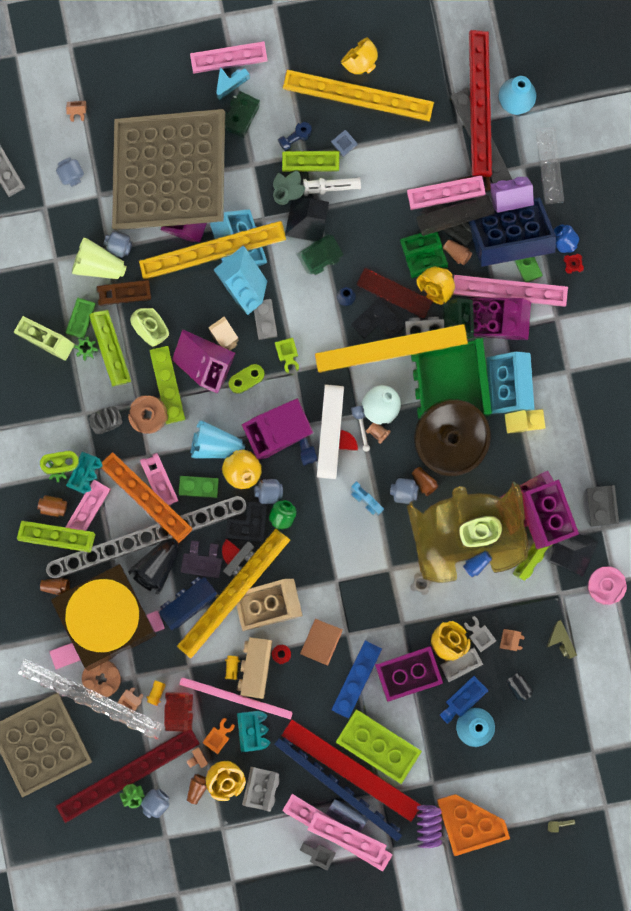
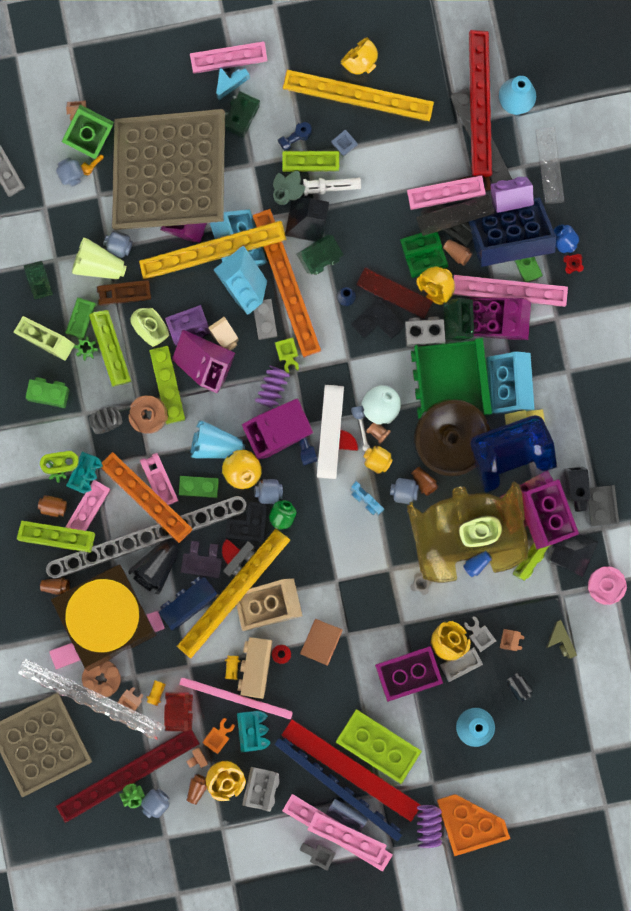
lime plate [229,364,264,394] -> none
yellow tile [315,324,468,373] -> none
blue plate [332,640,382,719] -> none
blue plate [440,676,488,724] -> none
olive hand [548,819,575,833] -> none
none -> clear green slope [24,261,53,300]
none -> bright green brick [26,377,69,408]
none -> bright green brick [61,105,114,159]
none -> light orange hand [81,154,104,176]
none -> medium lavender bracket [165,305,210,345]
none -> orange plate [252,209,321,358]
none -> medium lavender piece [255,366,290,408]
none -> yellow head [363,445,393,474]
none -> clear blue windscreen [470,415,557,493]
none -> black torso [564,466,590,512]

